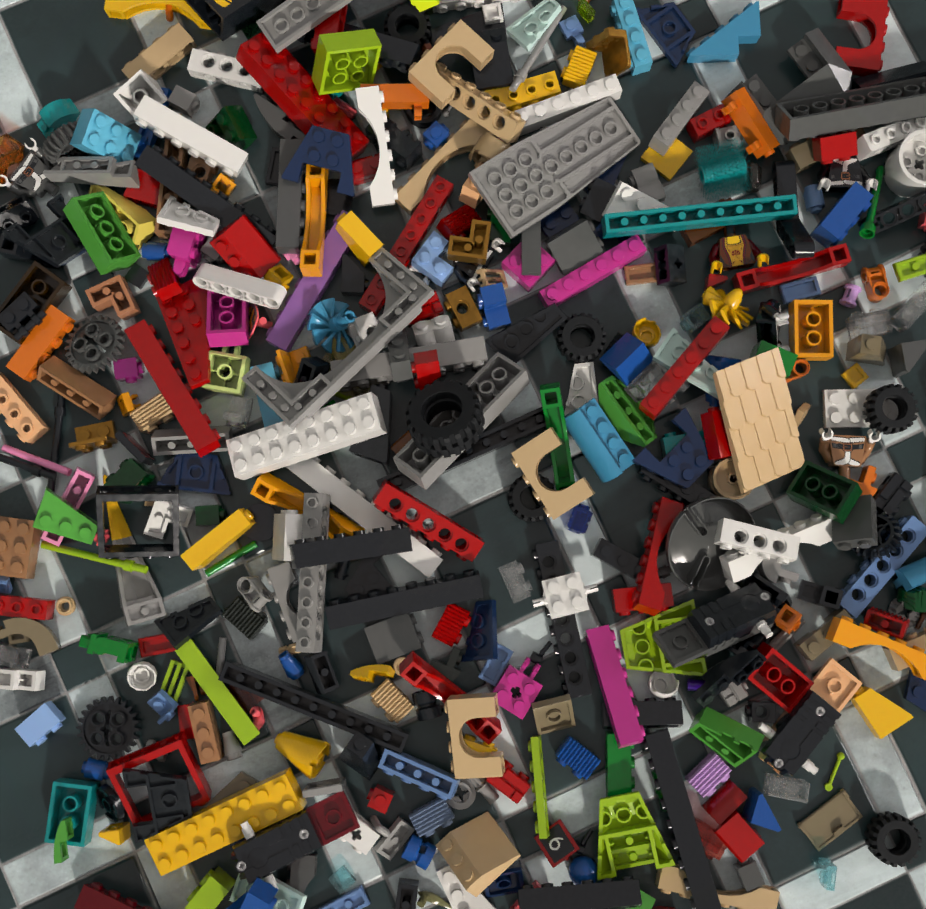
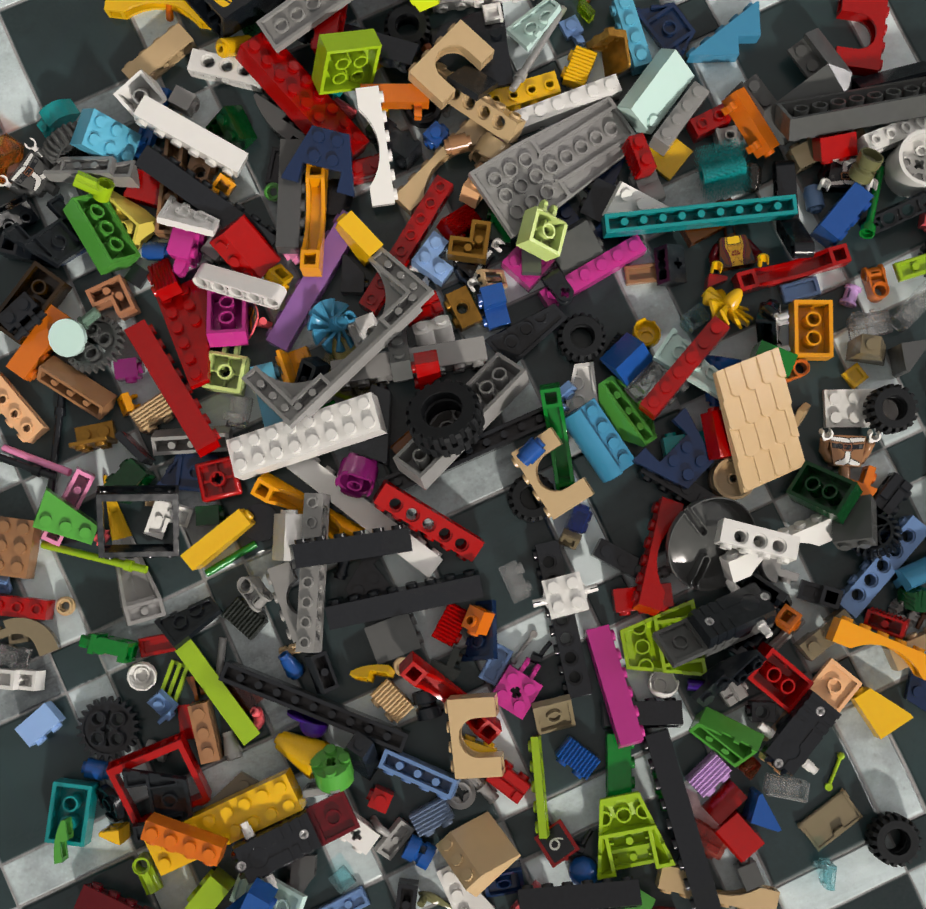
none -> light aqua tile [48,318,88,357]
none -> lime piece [72,170,115,203]
none -> sand green axle [77,307,101,330]
none -> lime piece [132,852,164,895]
none -> orange brick [140,812,229,867]
none -> red brick [195,456,243,502]
none -> yellow brick [215,35,252,58]
none -> bright green plate [264,182,278,202]
none -> dark purple cap [287,709,329,738]
none -> bright green brick [310,744,354,794]
none -> magenta brick [335,453,379,498]
none -> medium nougat brick [443,132,472,155]
none -> black tile [446,64,498,101]
none -> orange brick [461,604,495,637]
none -> light grey hinge [510,630,538,664]
none -> yellowish green hinge [516,199,568,261]
none -> blue brick [516,437,546,466]
none -> black piece [541,267,574,305]
none -> dark tan tile [558,528,582,550]
none -> medium blue bracket [560,380,578,412]
none -> light aqua brick [617,48,695,134]
none -> red brick [621,133,657,181]
none -> clear red slope [737,756,762,781]
none -> olive wheel [848,147,884,185]

